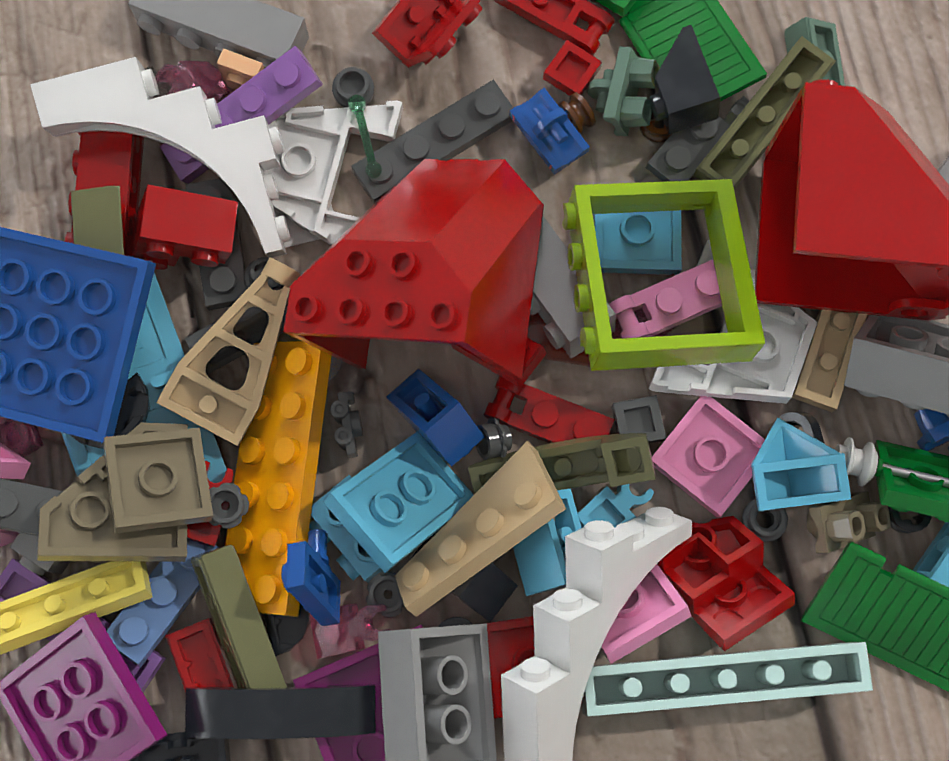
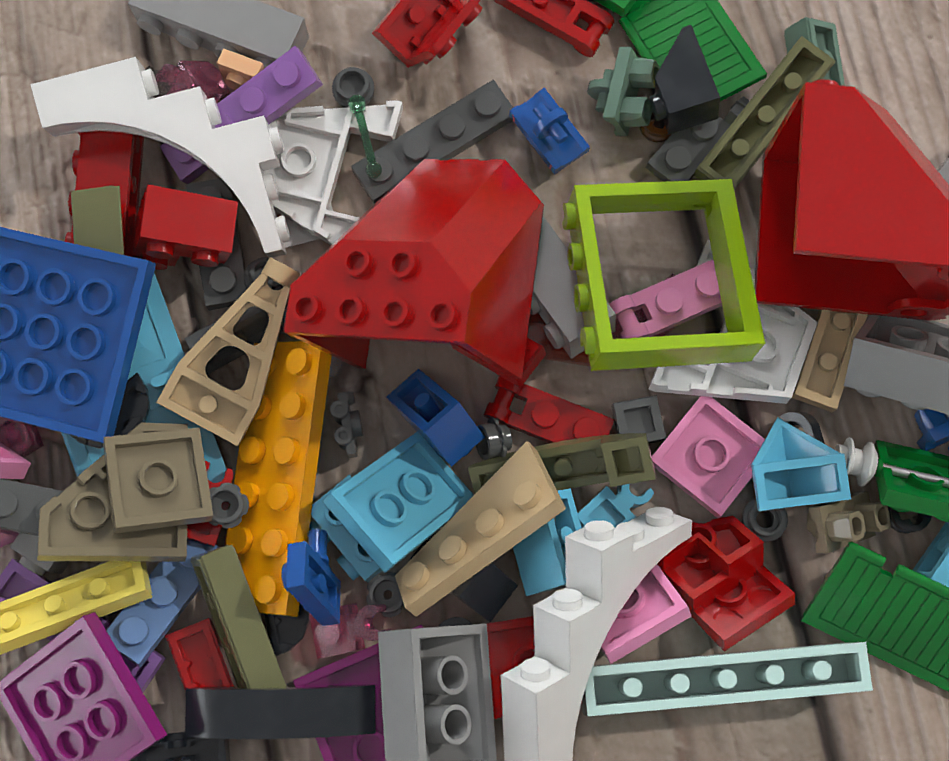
red plate [543,40,602,96] -> none
reddish brown bush [558,92,596,134] -> none
medium azure plate [593,210,682,275] -> none

